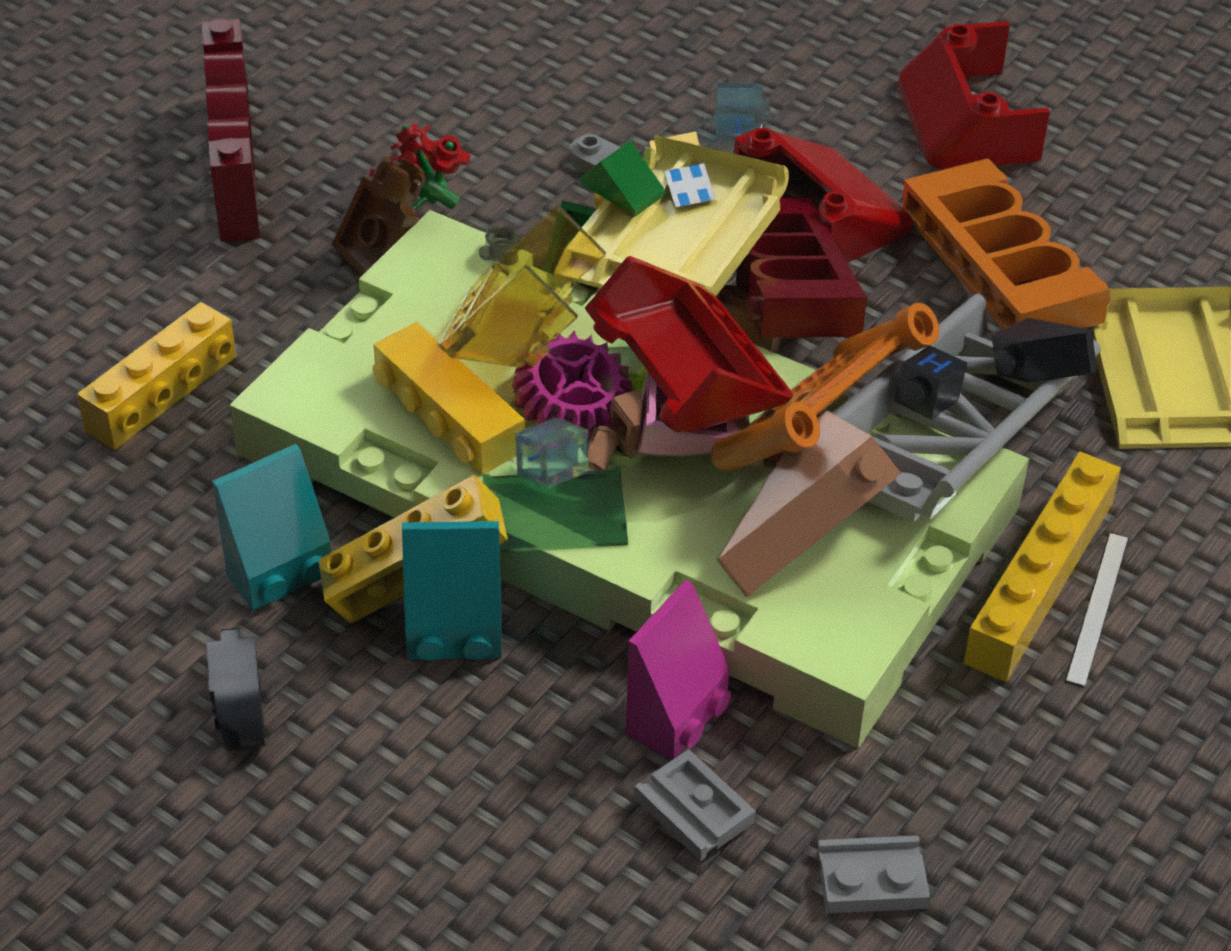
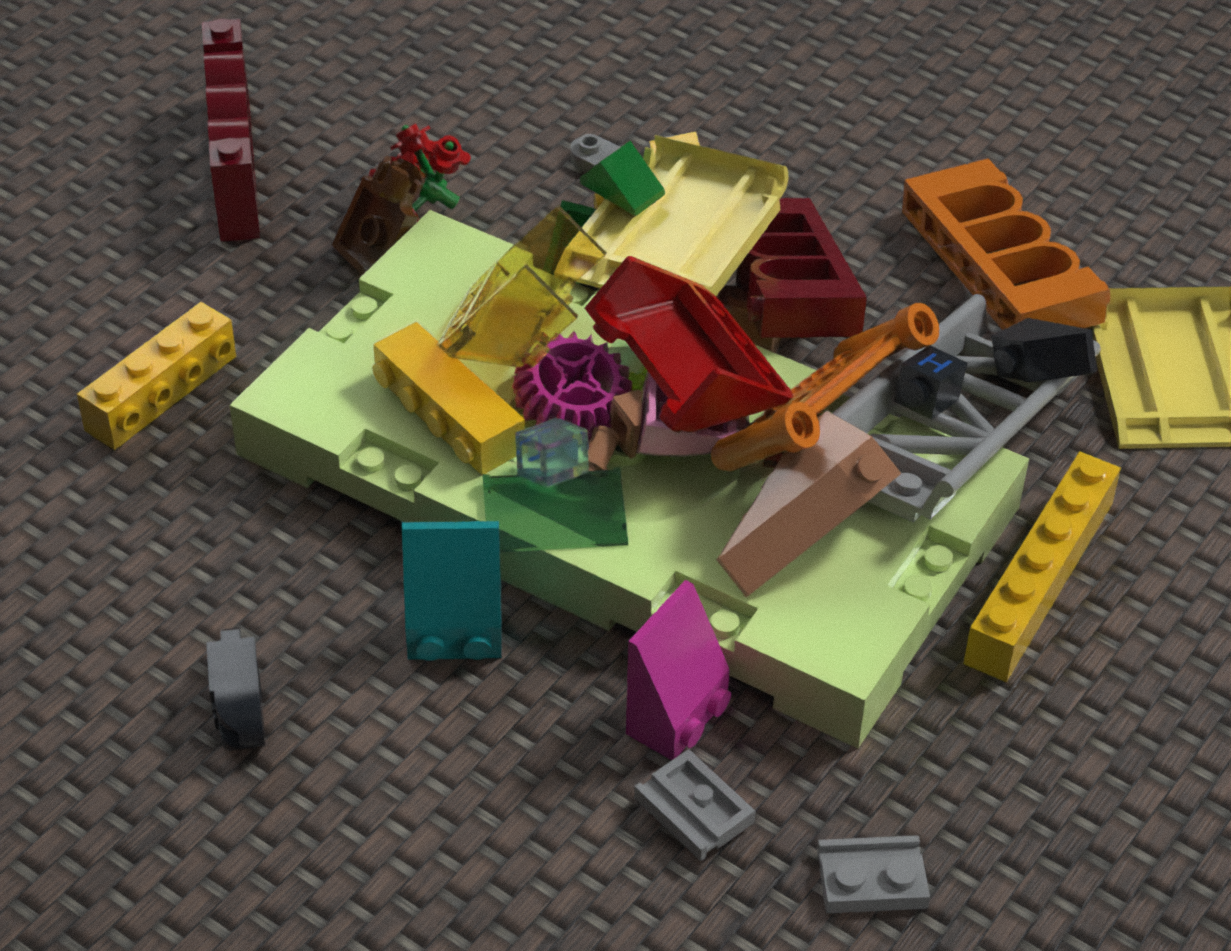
teal slope [212,444,332,610] -> none
yellow brick [318,474,508,624] -> none
clear smoke plate [479,226,526,265] -> none
white sticker [664,163,716,207] -> none
clear light blue brick [715,83,770,137] -> none
red windscreen [734,128,913,263] -> none
red windscreen [898,21,1050,169] -> none
white sticker [1066,533,1128,686] -> none

